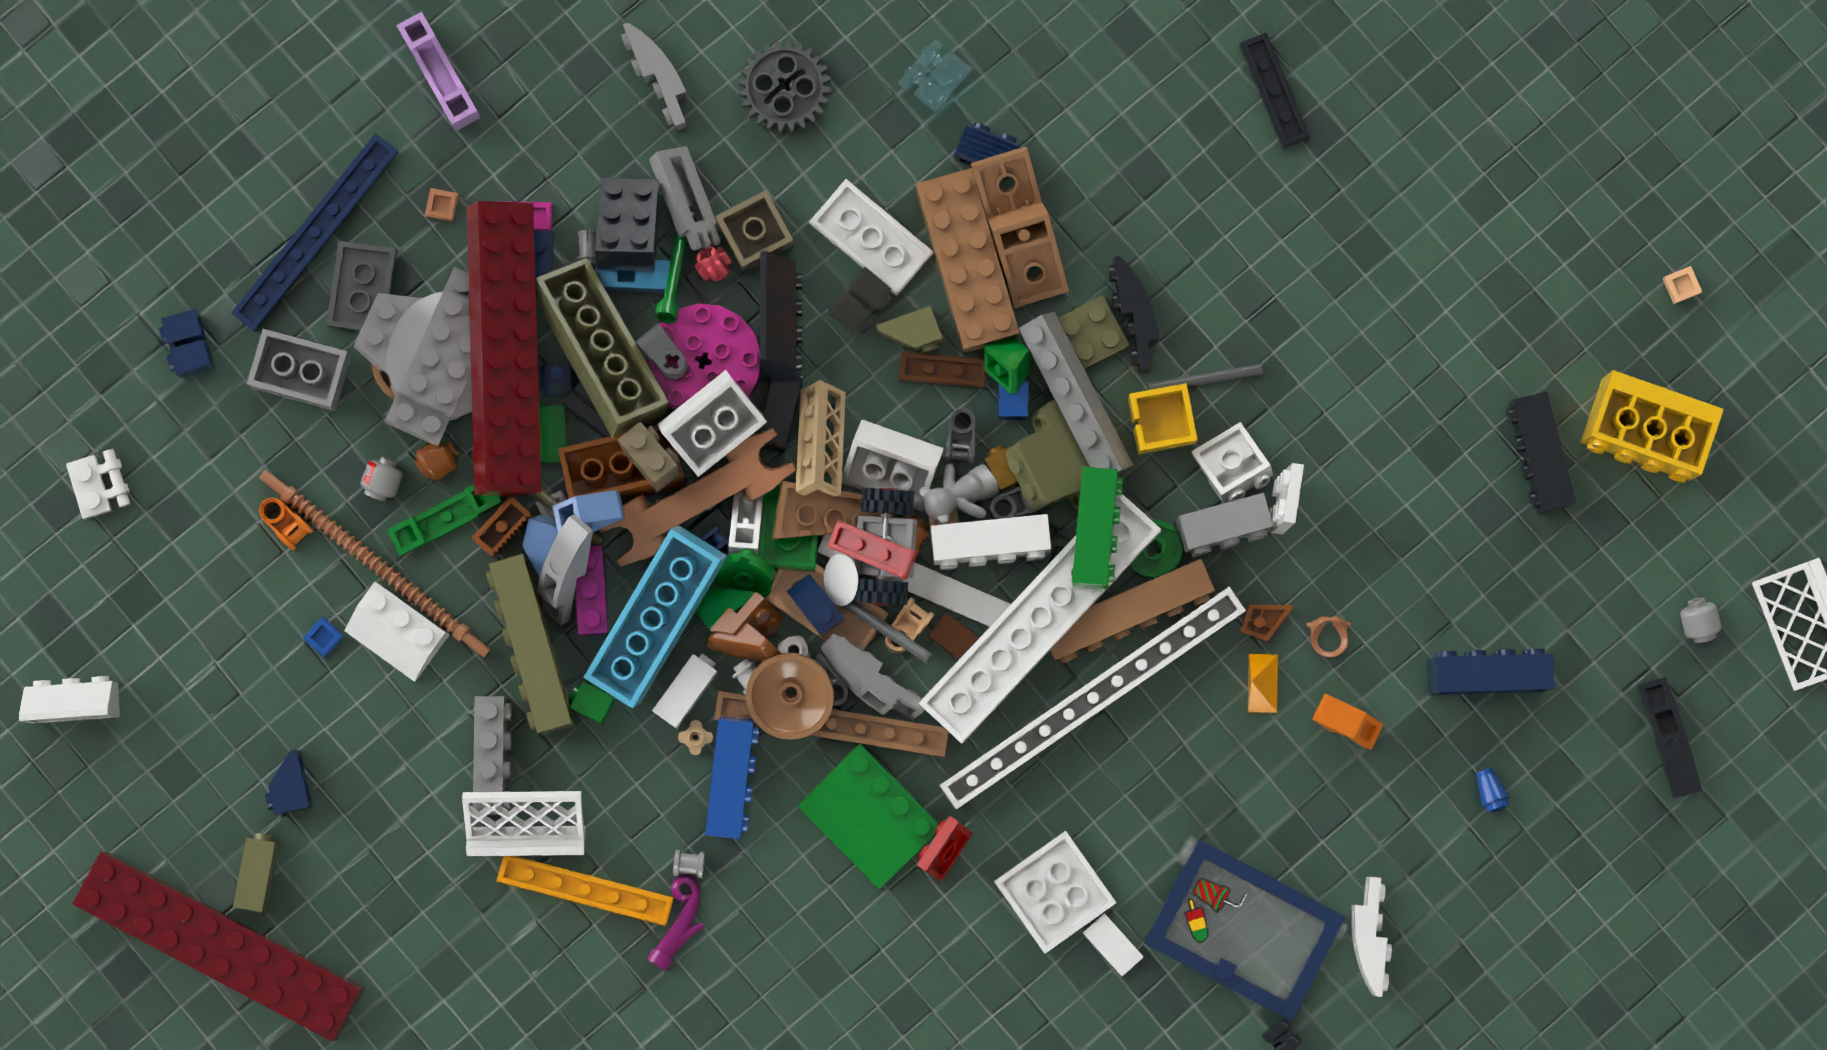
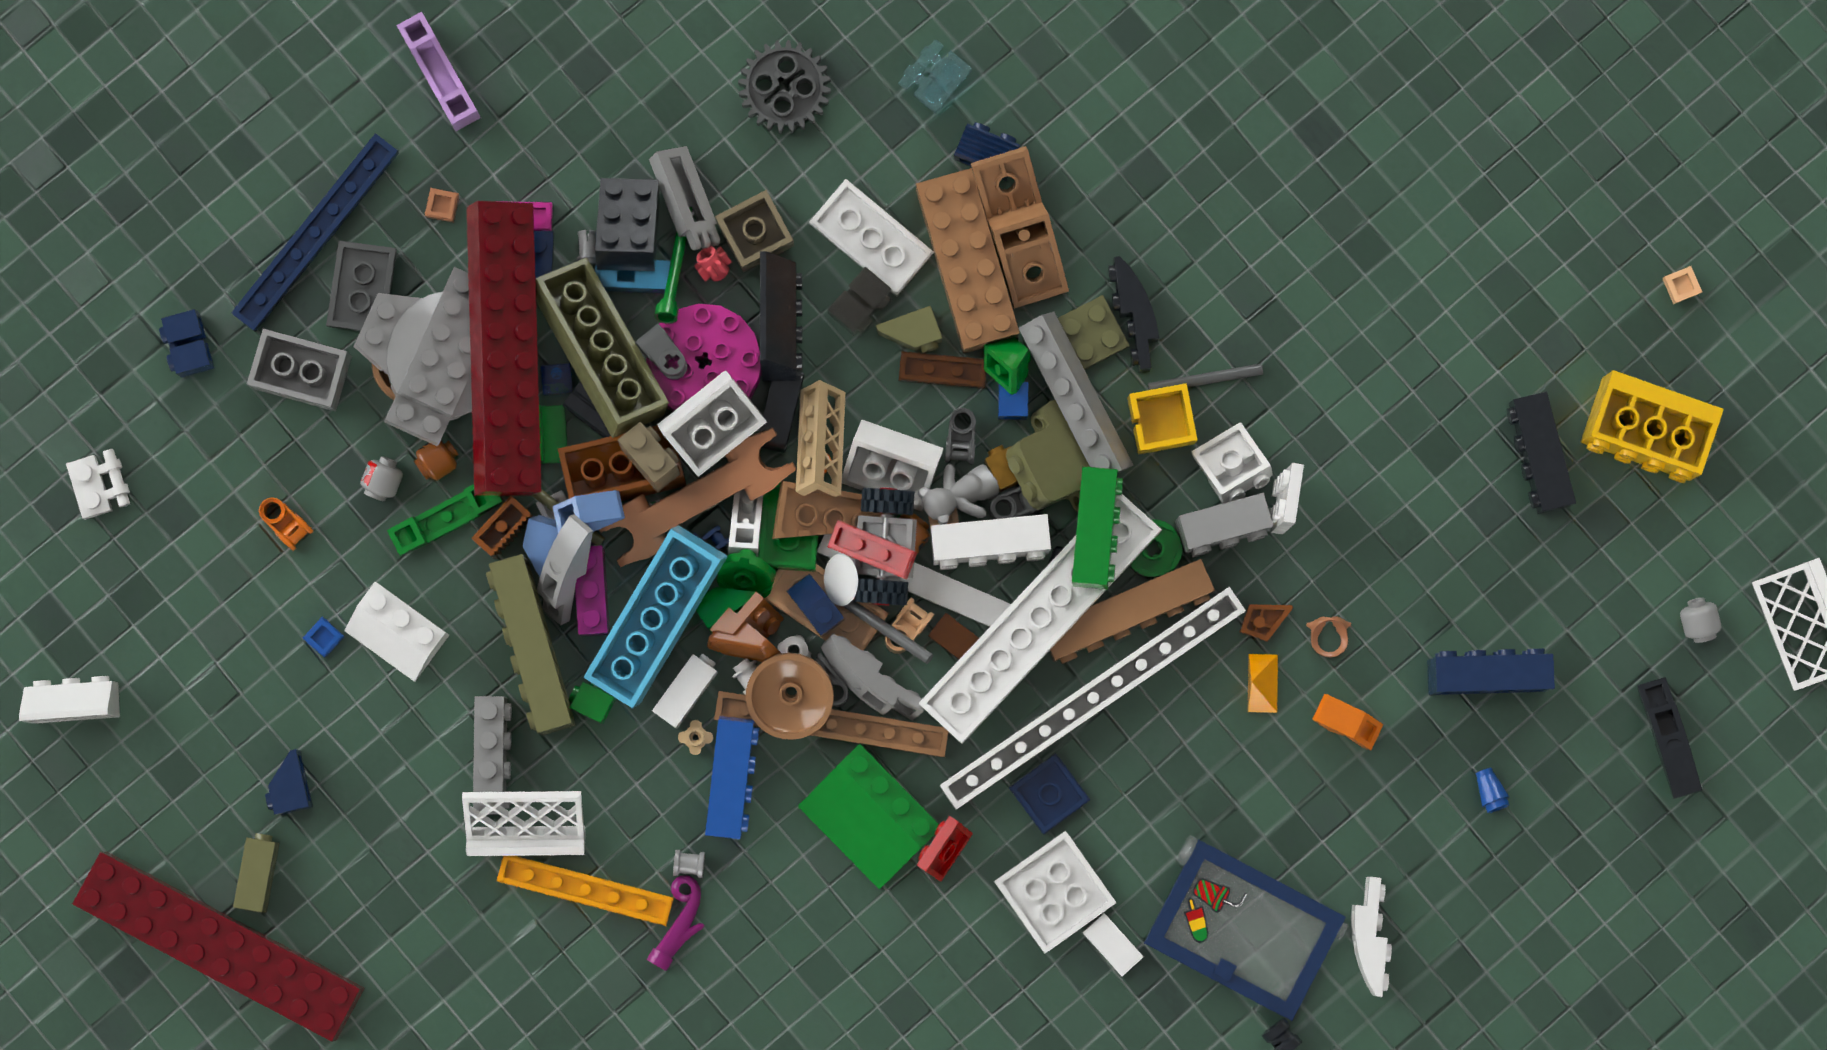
nougat hose [259,469,492,658] -> none
light grey slope [621,23,687,132] -> none
black tile [1239,33,1310,149] -> none
none -> dark blue tile [1009,753,1090,835]

